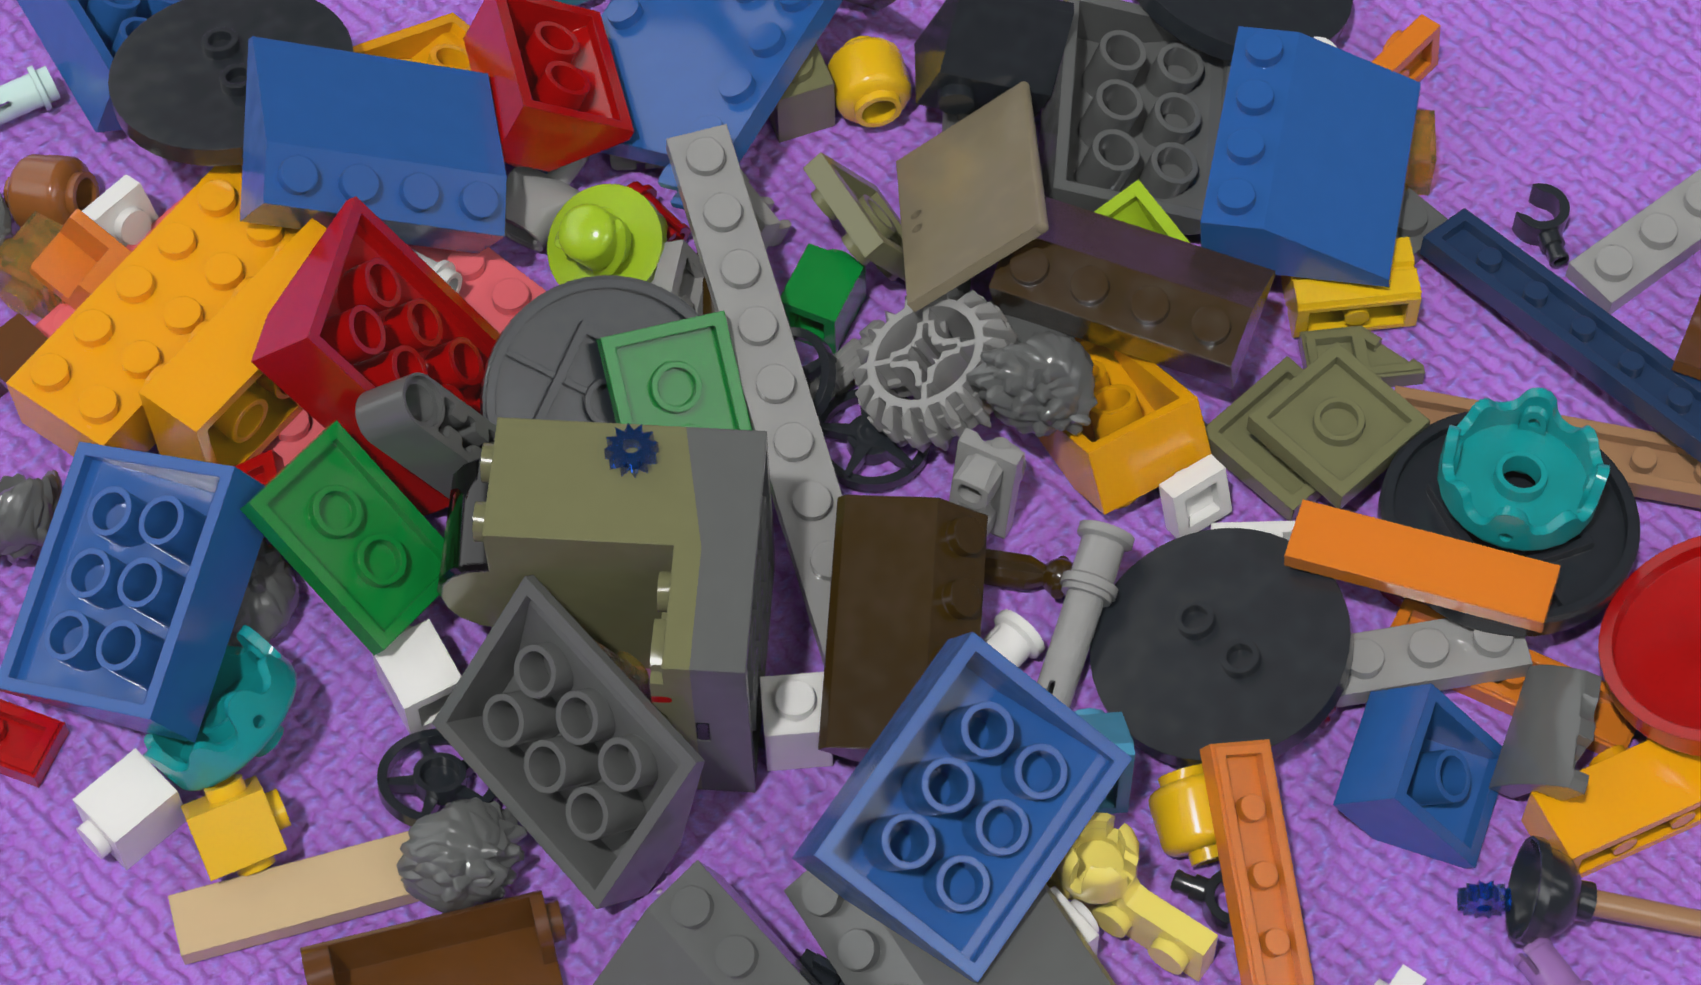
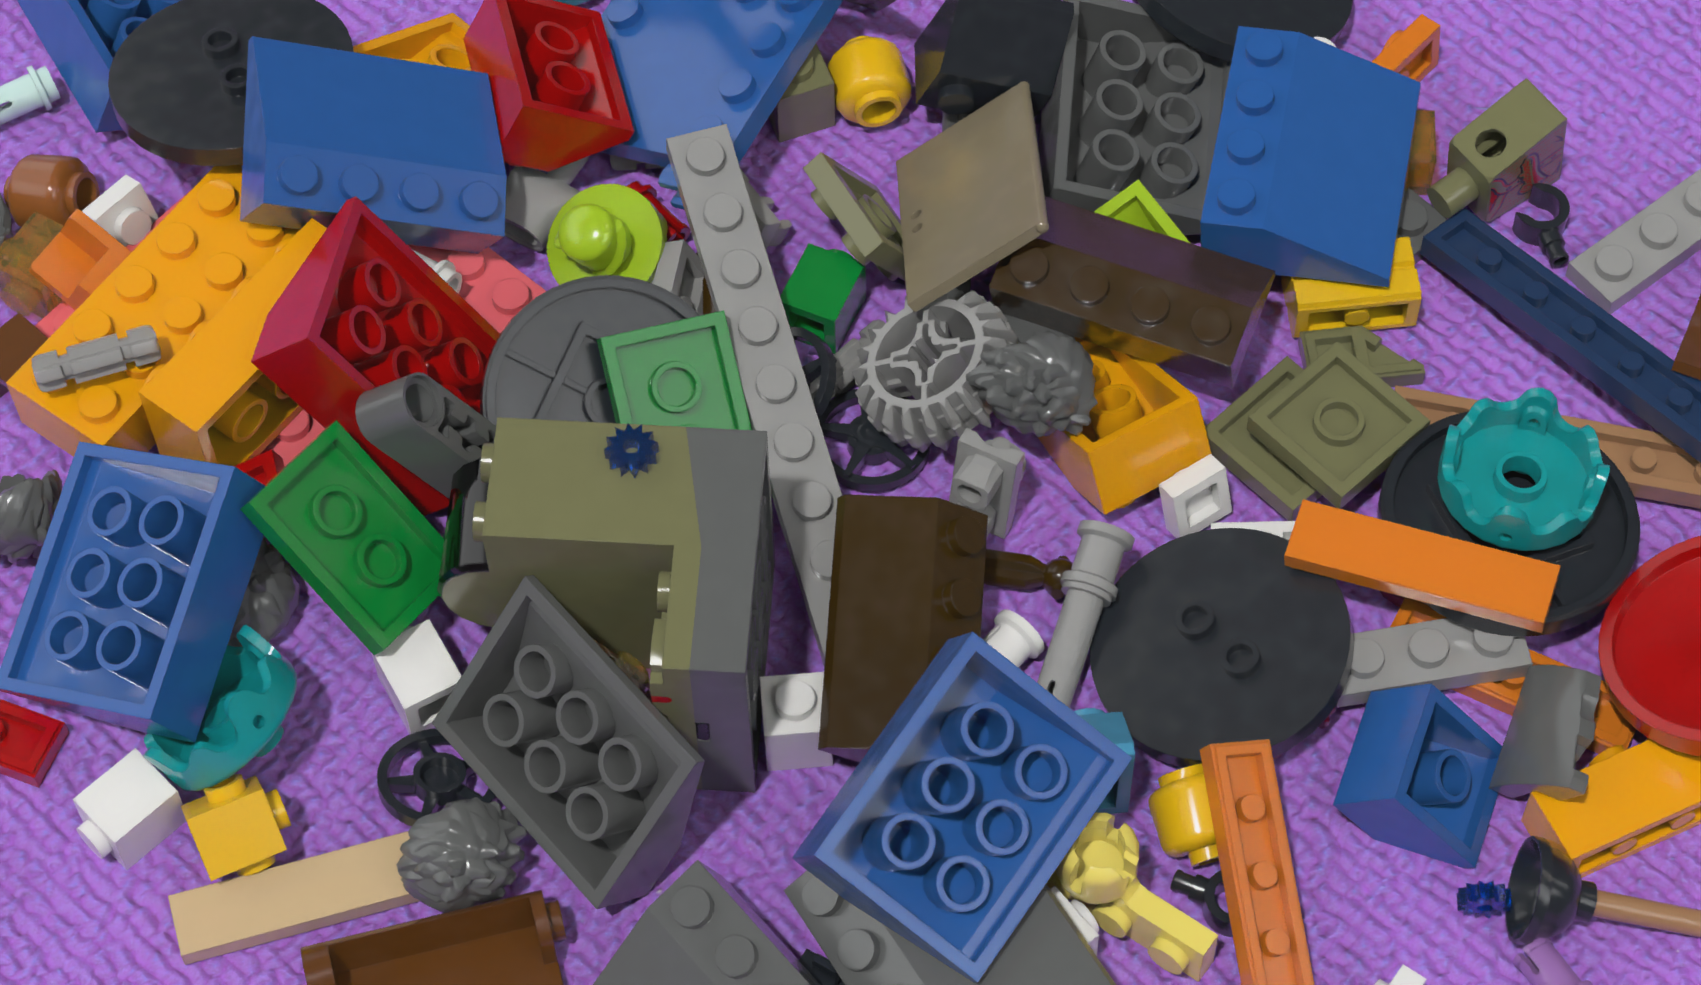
none -> light grey axle [32,325,161,392]
none -> olive torso [1427,78,1567,222]

